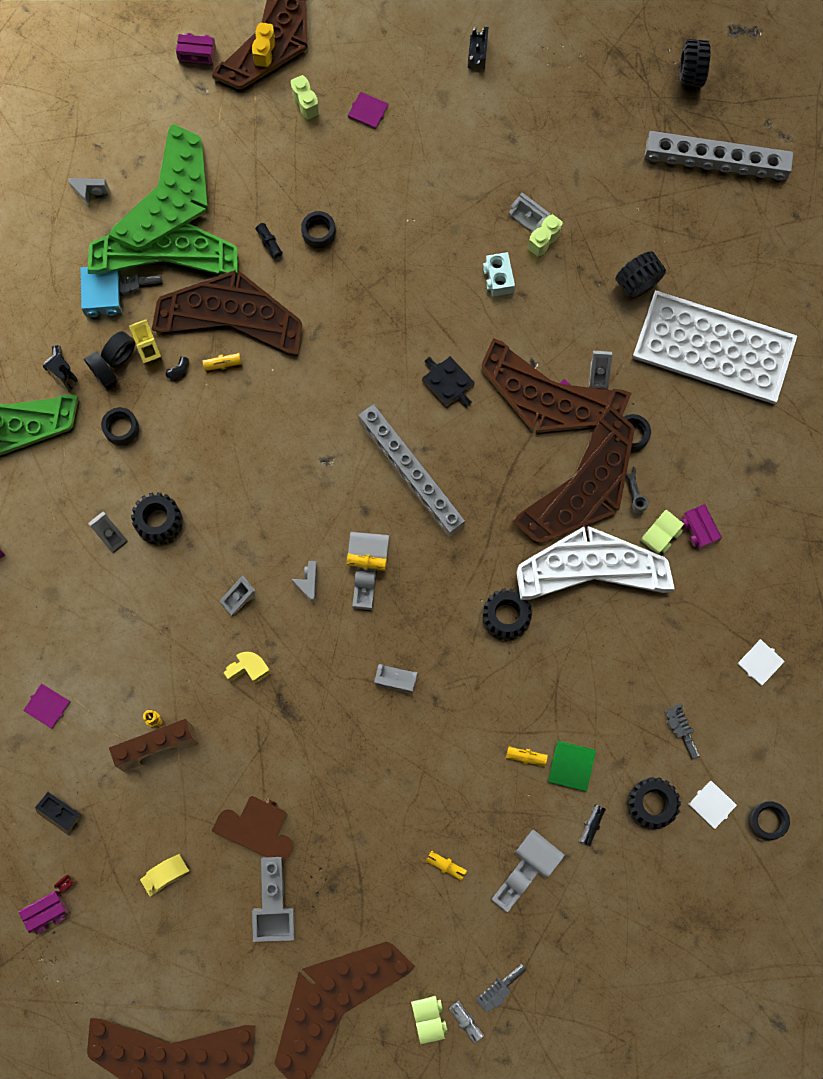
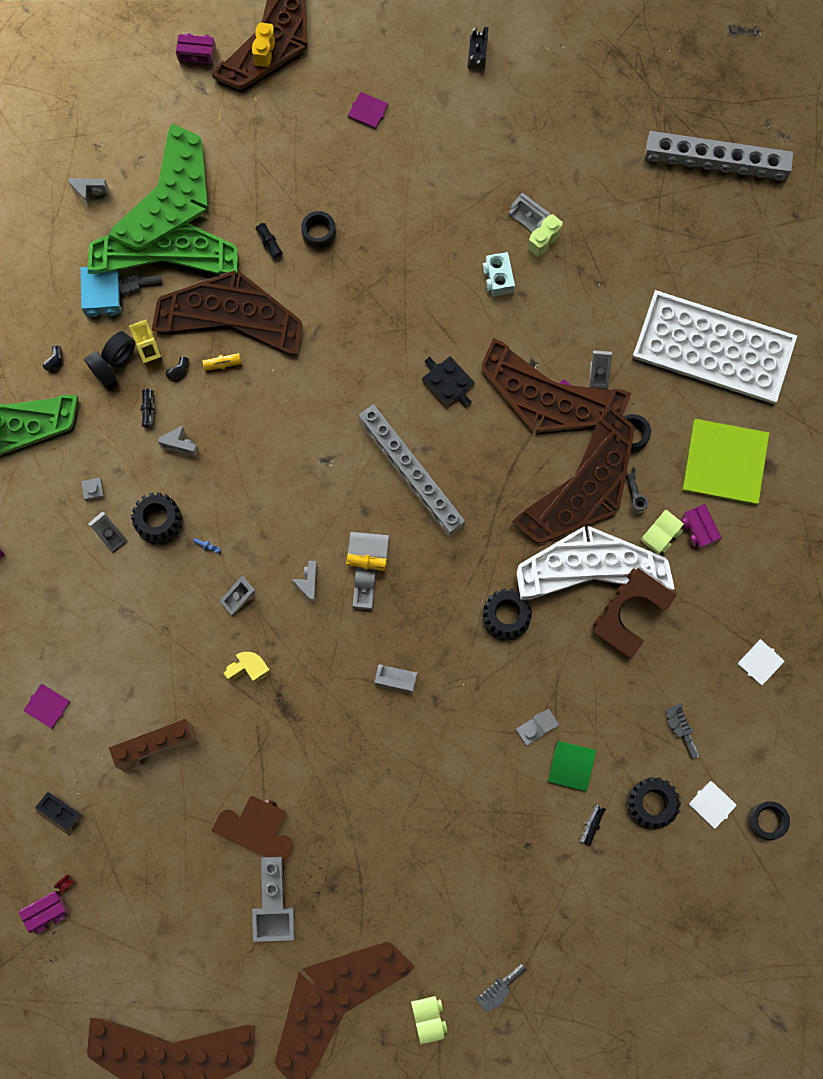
black hinge [46,354,78,392] -> none
black tyre [101,407,139,445] -> none
light yellow brick [140,854,189,897] -> none
yellow pin [143,710,162,728] -> none
yellowish green brick [291,75,319,120] -> none
yellow pin [426,851,467,881] -> none
light grey pin [449,1001,484,1043] -> none
light grey plate [491,829,565,913] -> none
yellow pin [506,746,548,767] -> none
black tyre [615,251,666,298] -> none
black tyre [679,39,711,87] -> none
none -> light grey plate [81,478,104,501]
none -> black pin [140,388,155,428]
none -> light grey slope [158,426,199,457]
none -> medium blue hand [193,538,221,553]
none -> light grey slope [516,709,559,746]
none -> reddish brown arch [593,566,678,659]
none -> lime tile [682,419,769,505]

